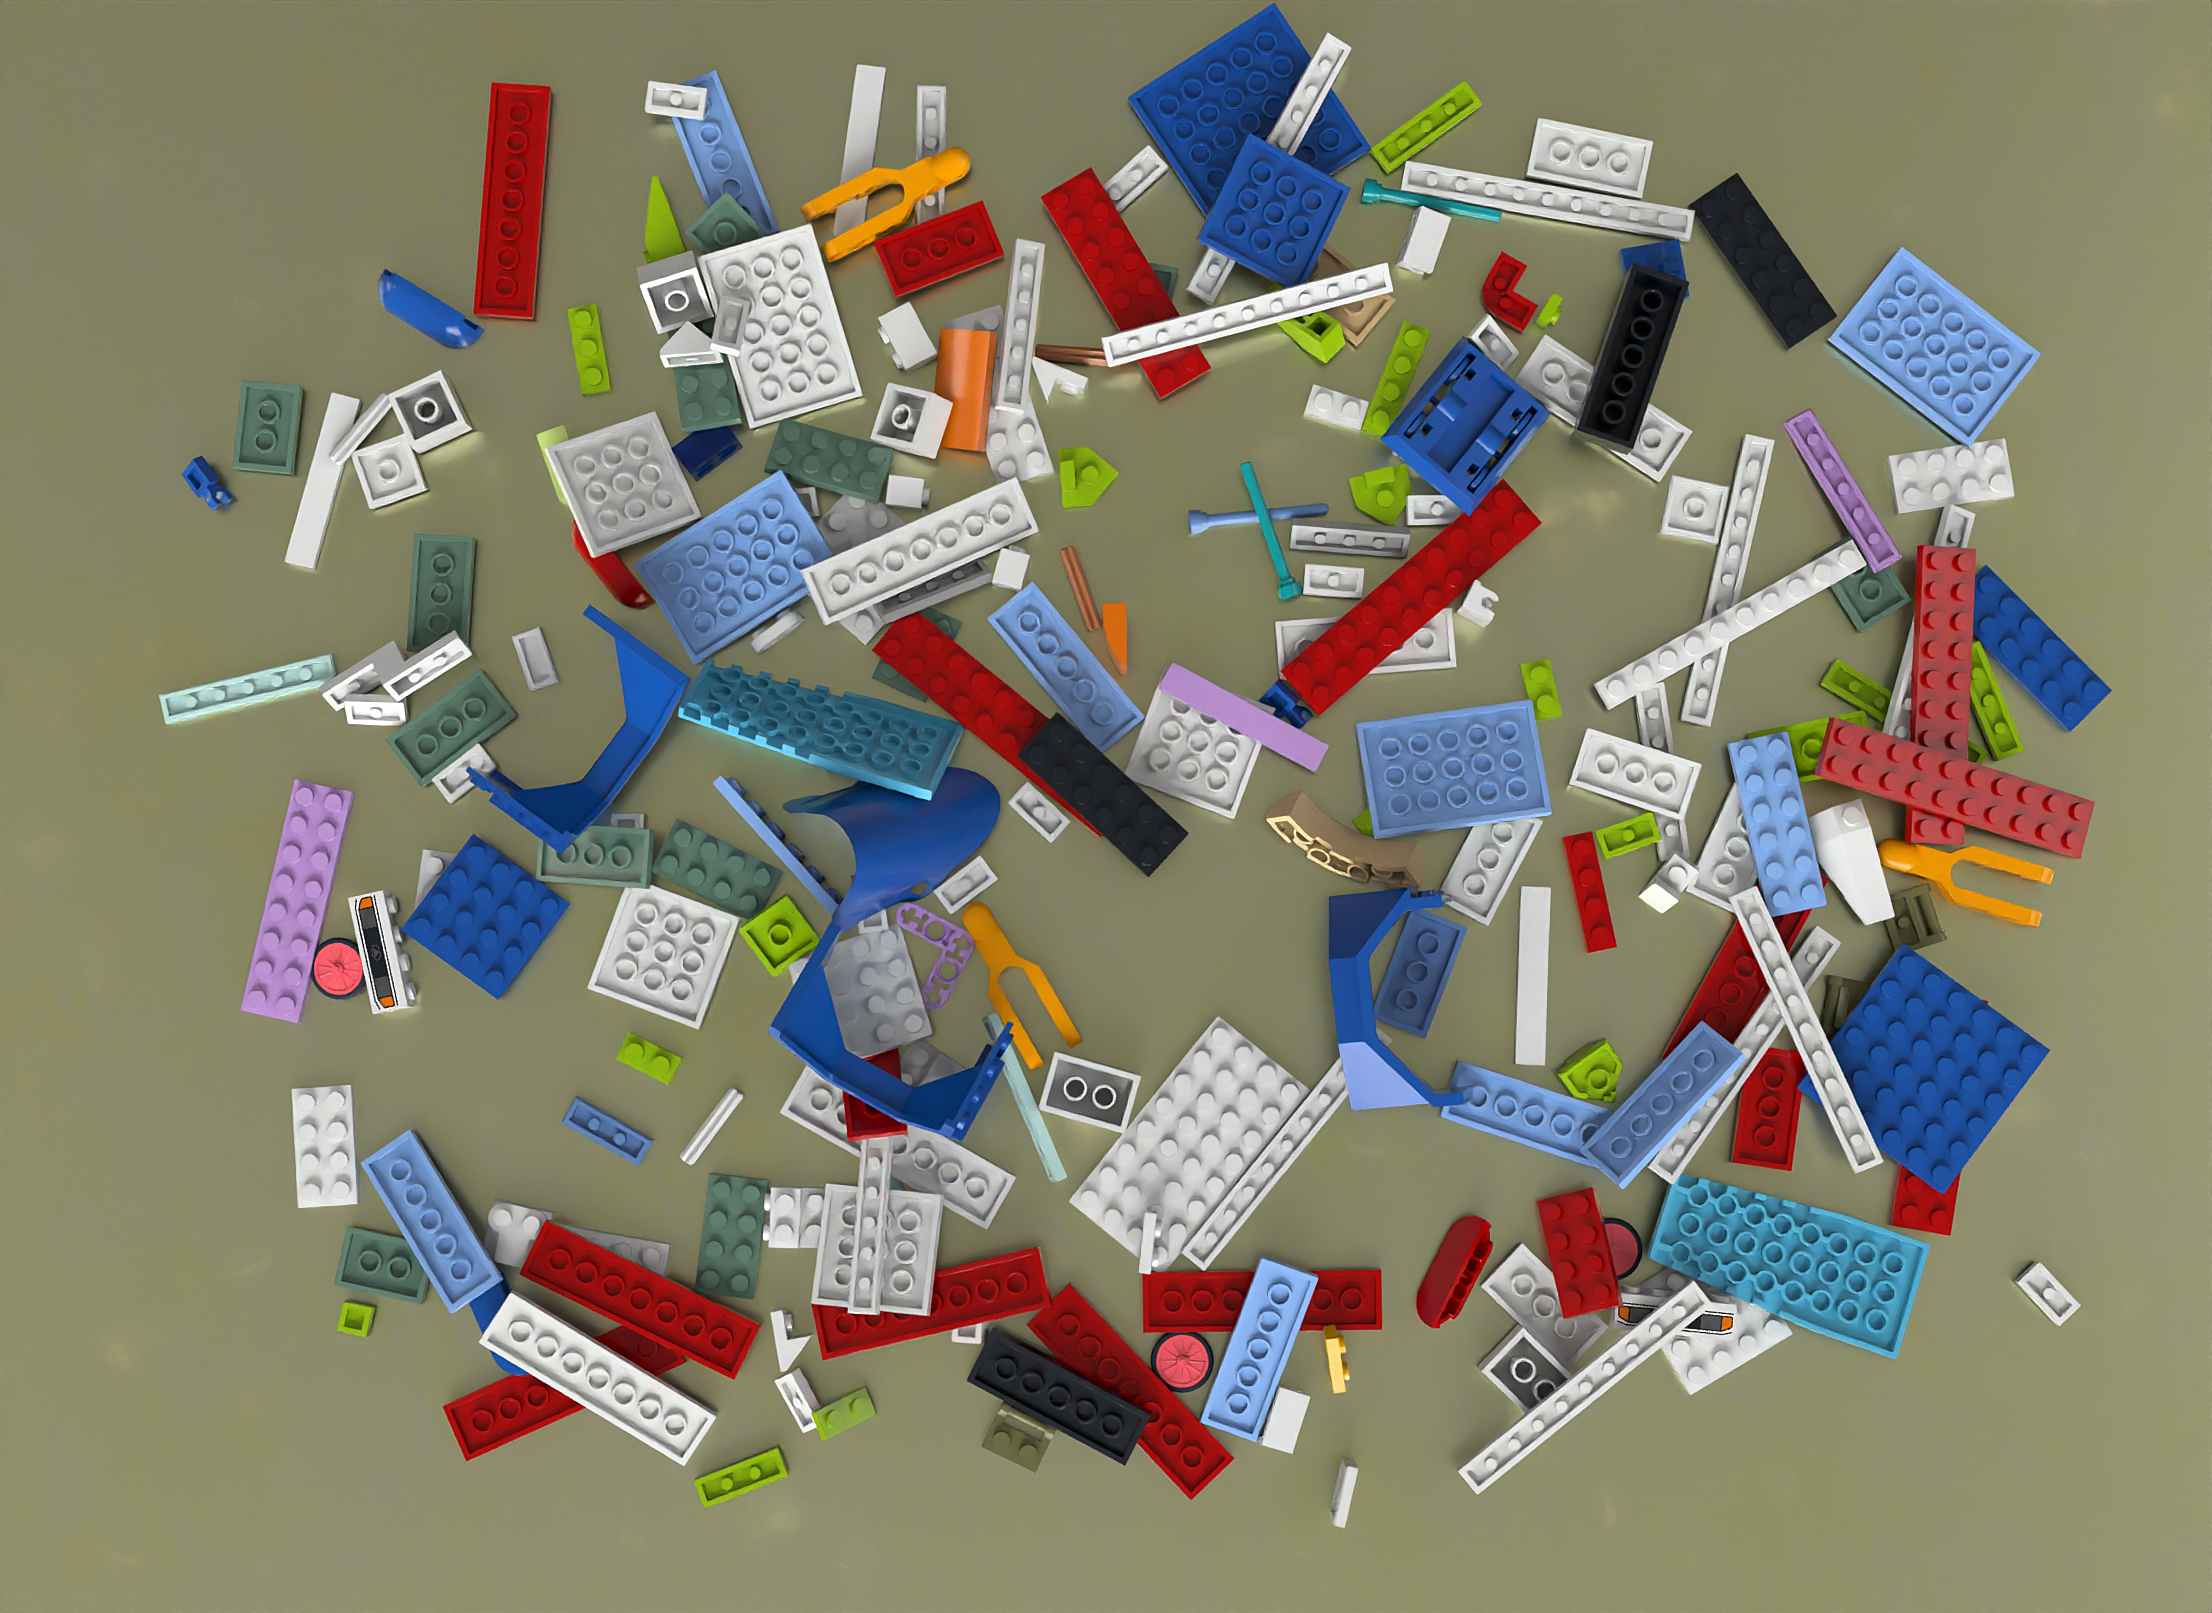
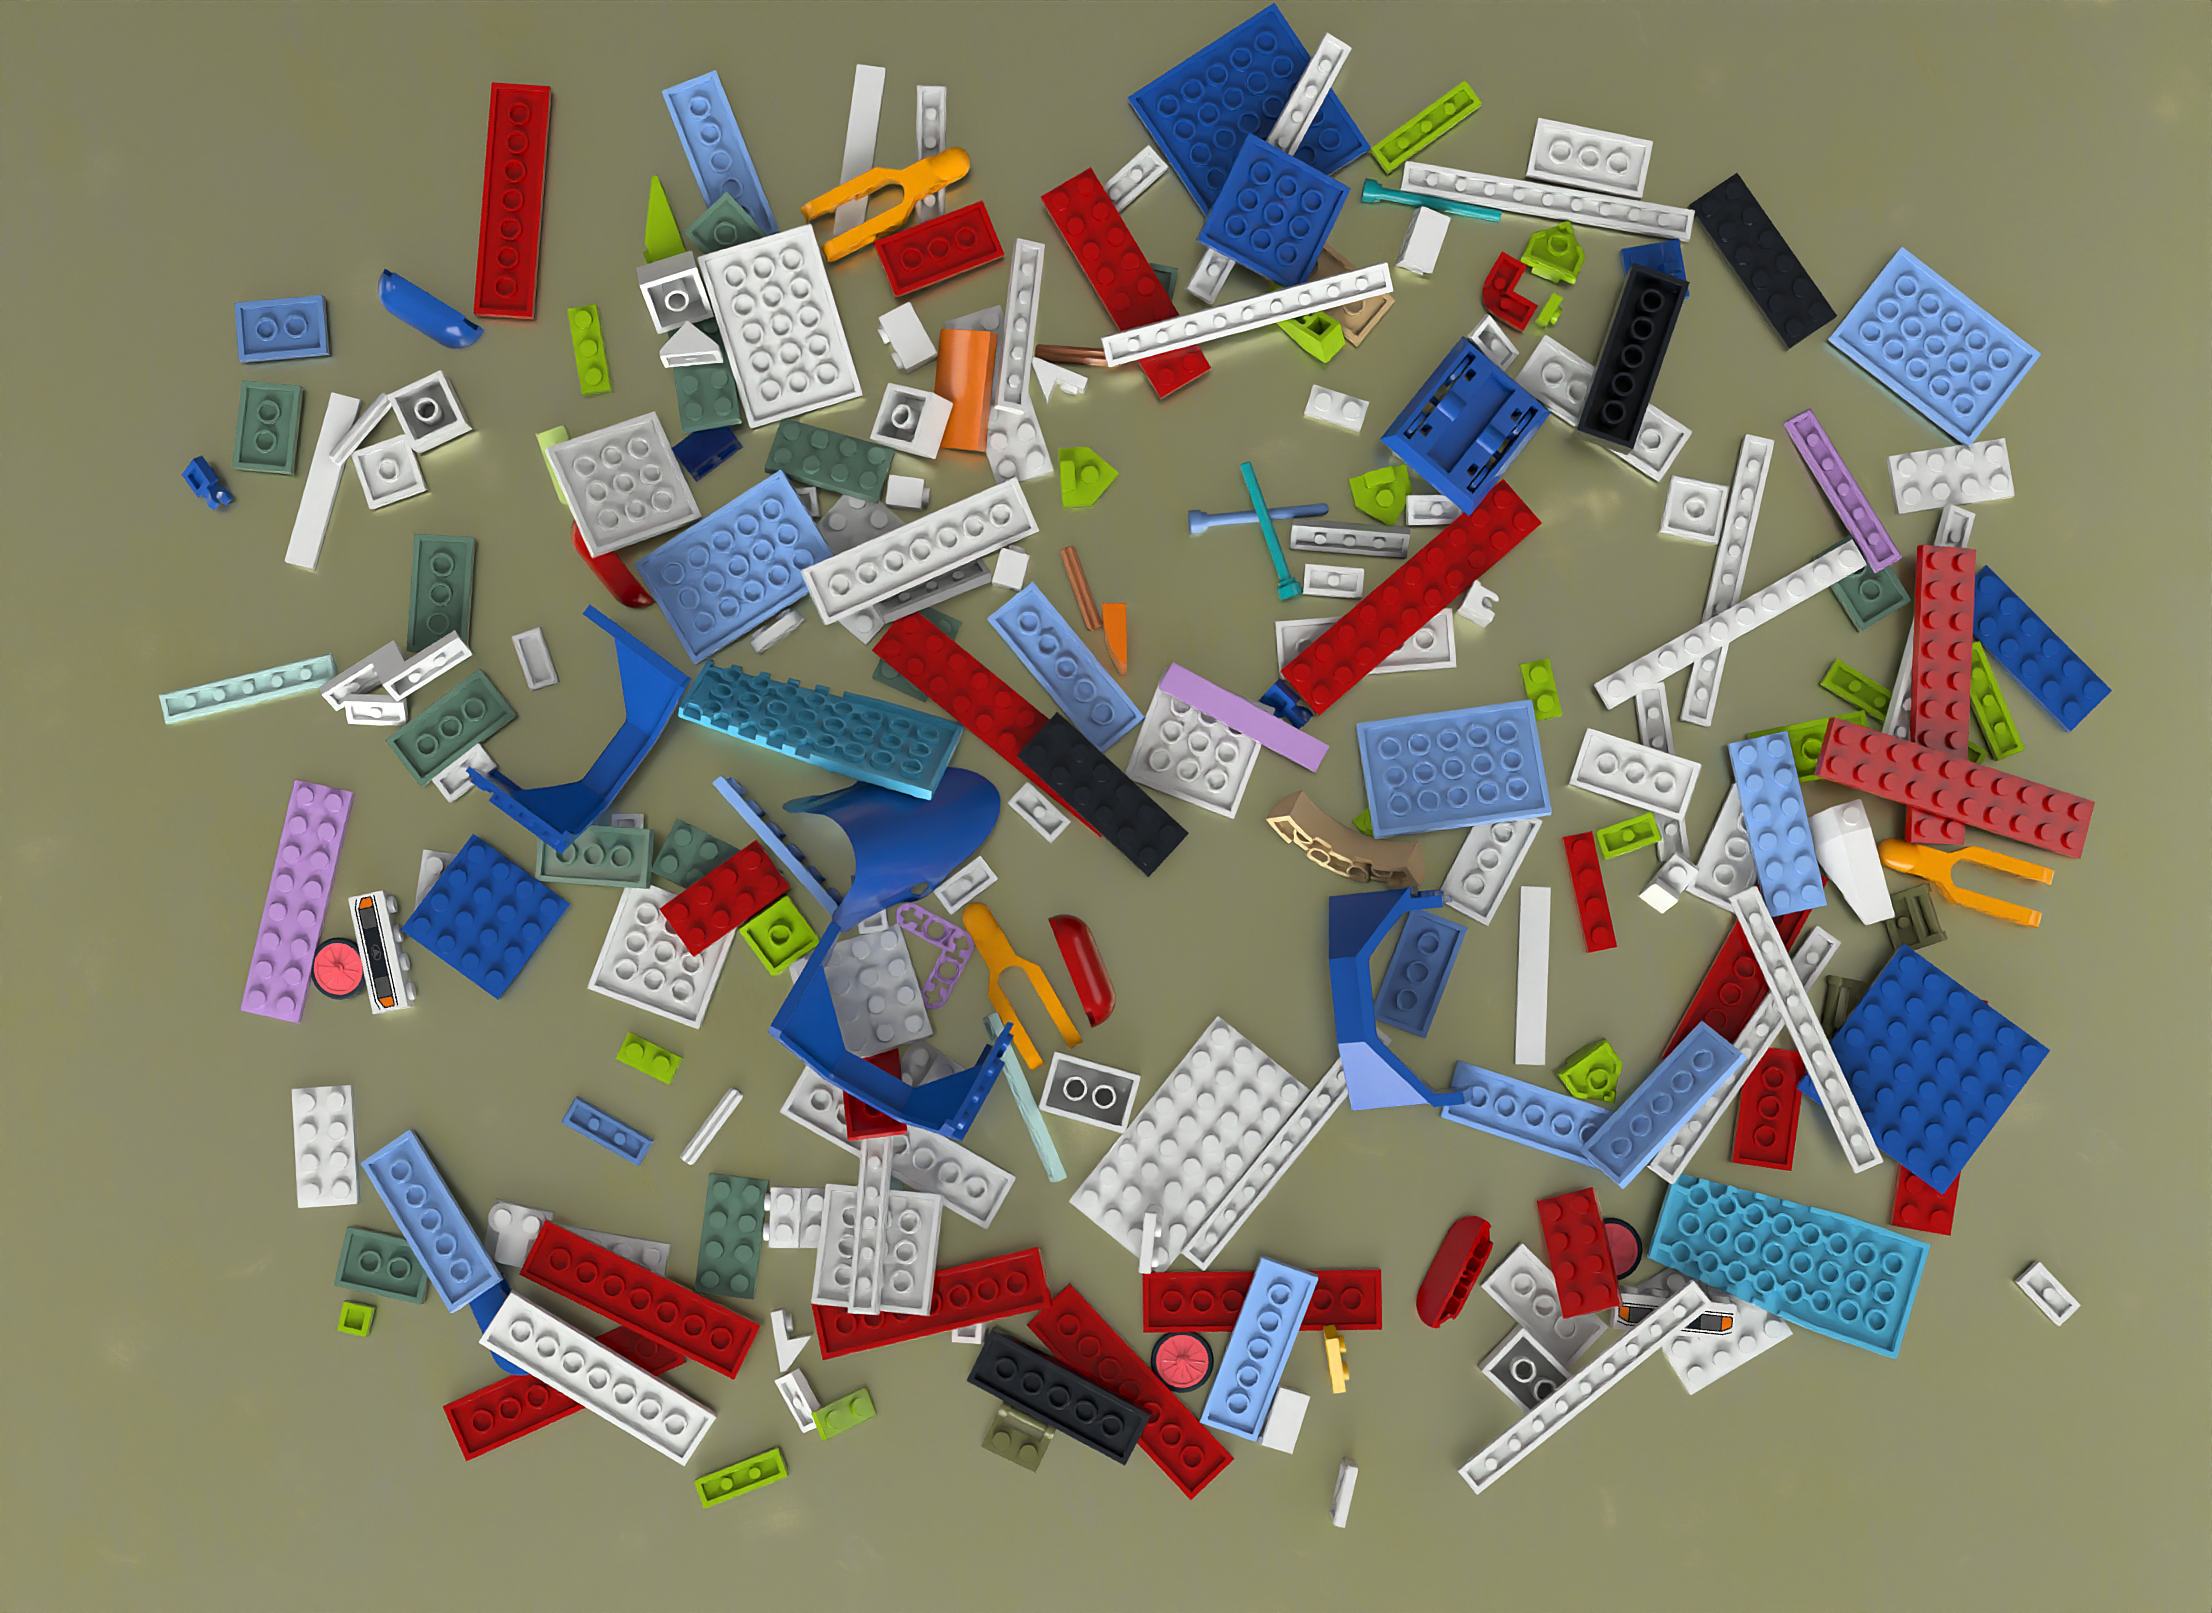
white plate [645,81,708,120] -> none
white plate [709,294,750,357] -> none
lime plate [1361,320,1431,438] -> none
none -> medium blue plate [234,295,330,363]
none -> red plate [659,840,791,957]
none -> red brick [1048,914,1116,1028]
none -> lime plate [1520,220,1586,284]

